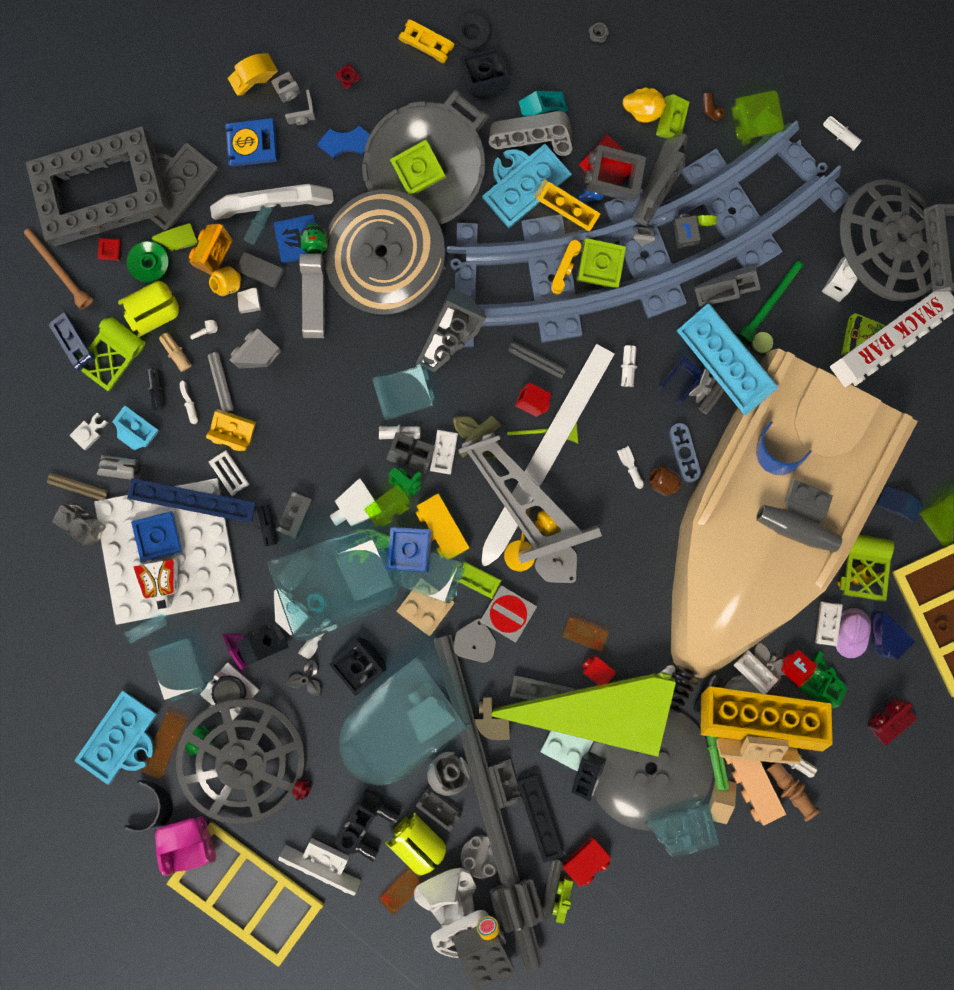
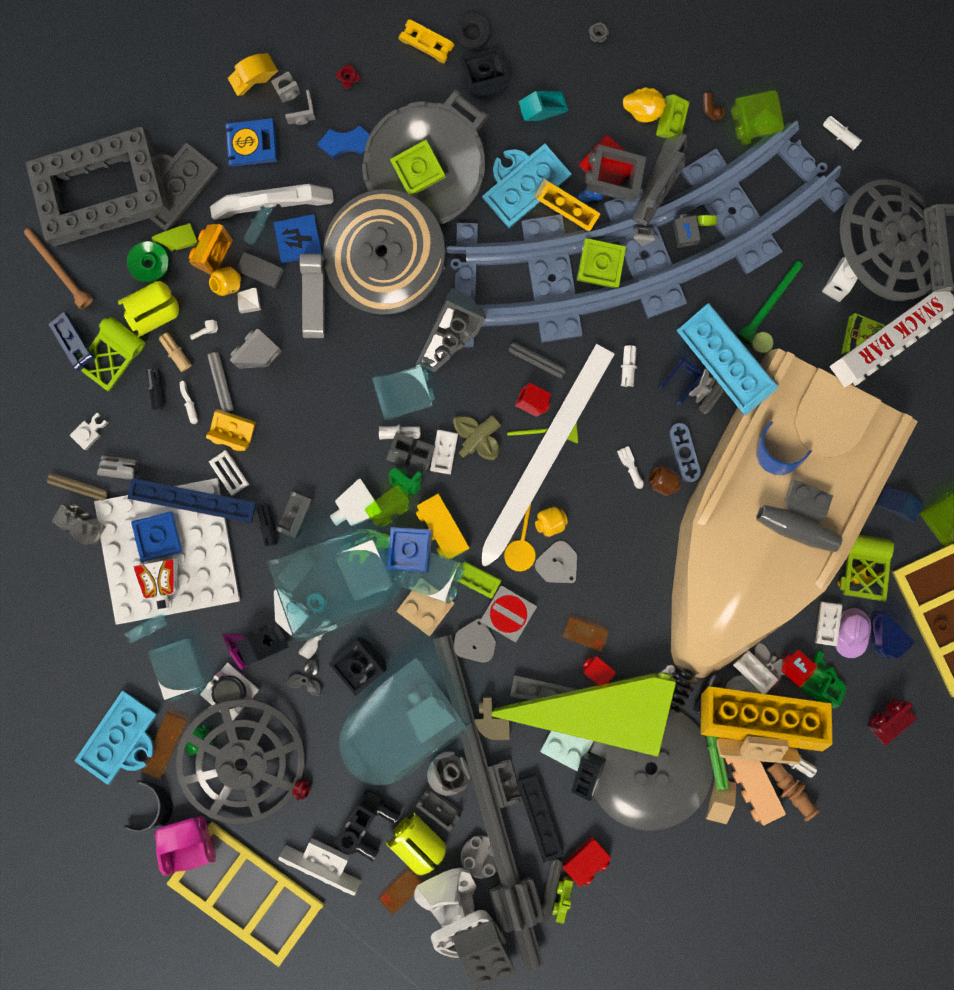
red tile [98,238,121,261] -> none
medium azure slope [112,406,159,450] -> none
green head [300,223,328,254] -> none
light grey piece [459,432,602,564] -> none
tile [477,916,500,940] -> none
light grey beam [489,111,573,156] -> none
yellow plate [551,240,581,295] -> none
clear light blue slope [645,803,719,857] -> none
dark grey slope [695,264,761,307] -> none

